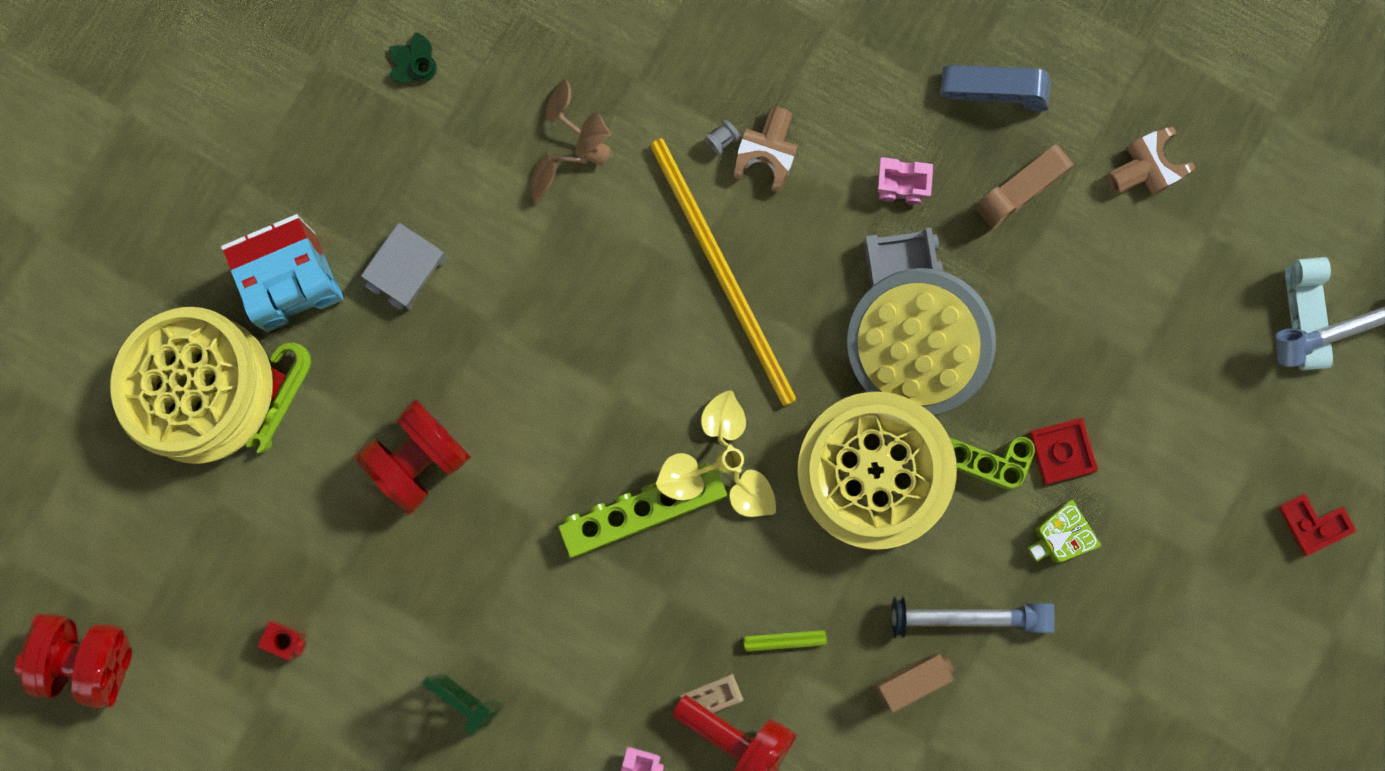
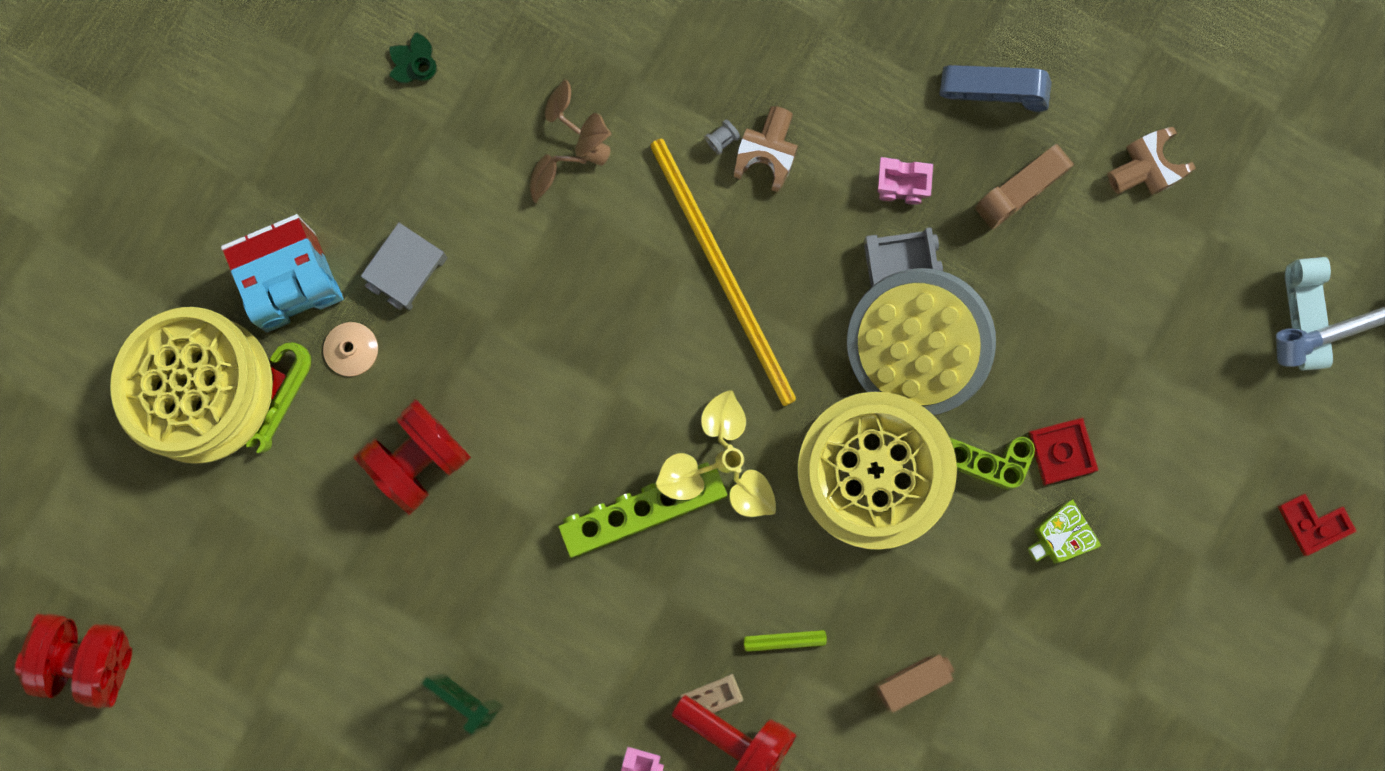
red brick [258,621,306,660] -> none
piece [891,596,1055,639] -> none
none -> light nougat dish [323,322,378,377]

